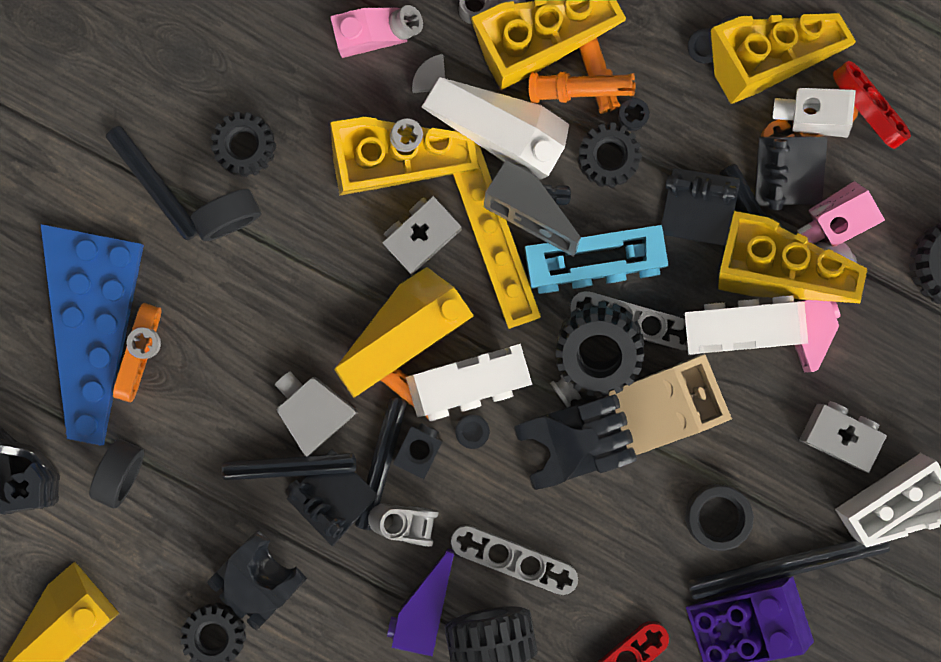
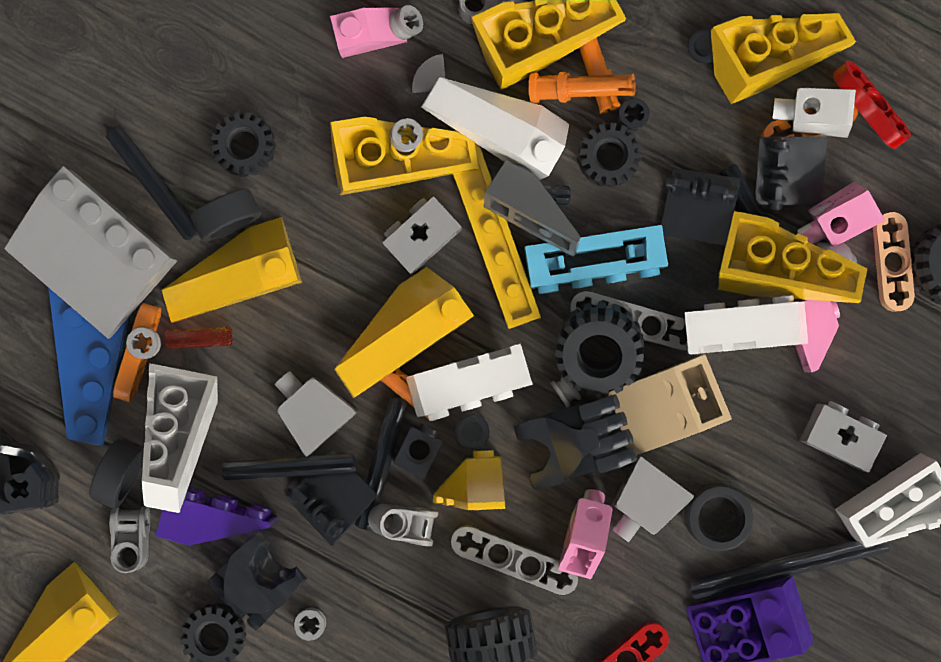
dark purple slope [387,548,454,656] -> none
none -> light grey slope [4,166,177,339]
none -> light grey piece [109,506,151,573]
none -> white wedge [142,363,218,513]
none -> dark purple slope [155,486,278,546]
none -> yellow wedge [161,217,302,323]
none -> clear red axle [165,327,233,349]
none -> light grey bush [294,607,326,641]
none -> yellow wedge [433,450,505,510]
none -> bright pink torso [558,489,613,579]
none -> light grey torso [612,455,694,542]
none -> light nougat beam [873,212,915,312]

